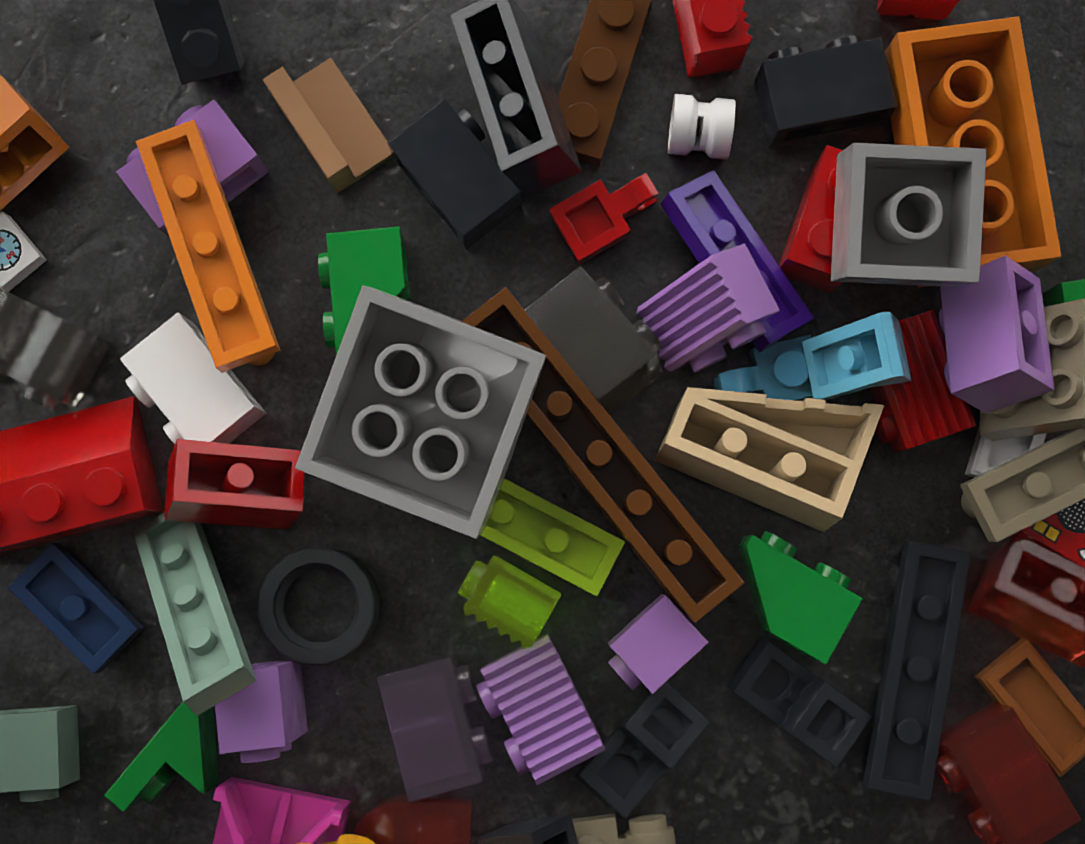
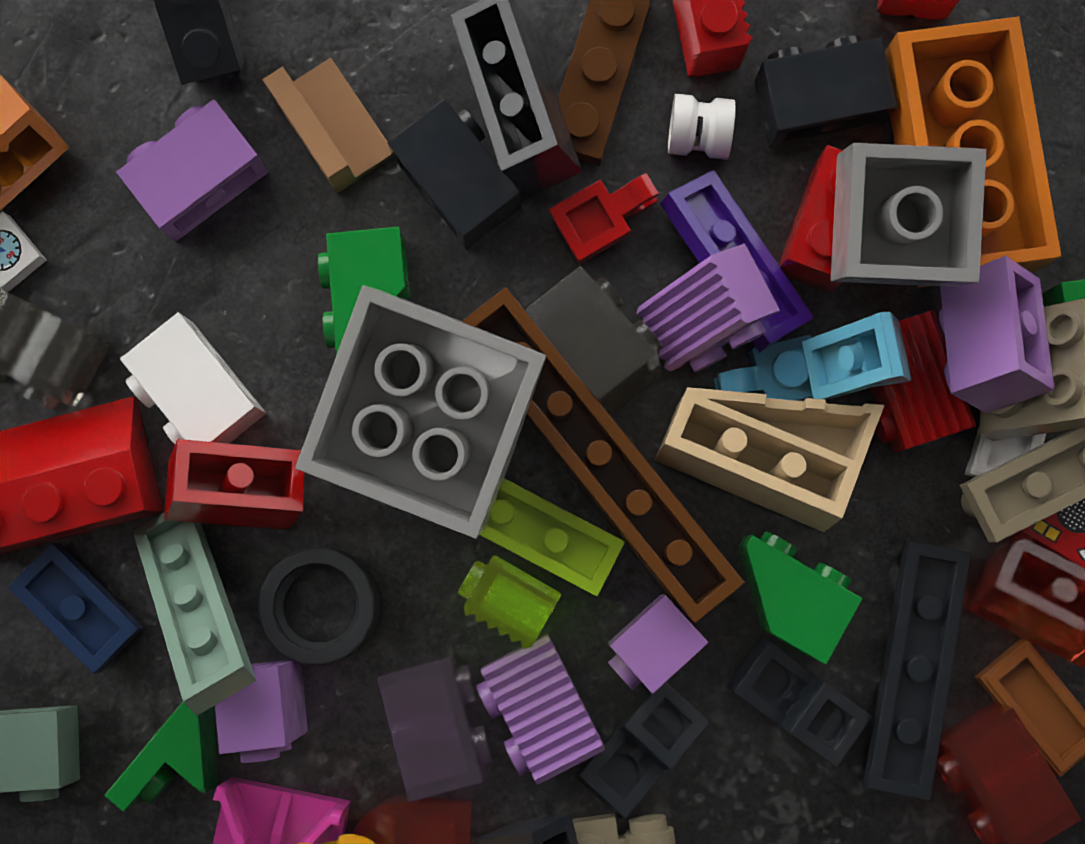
orange piece [136,120,281,373] -> none

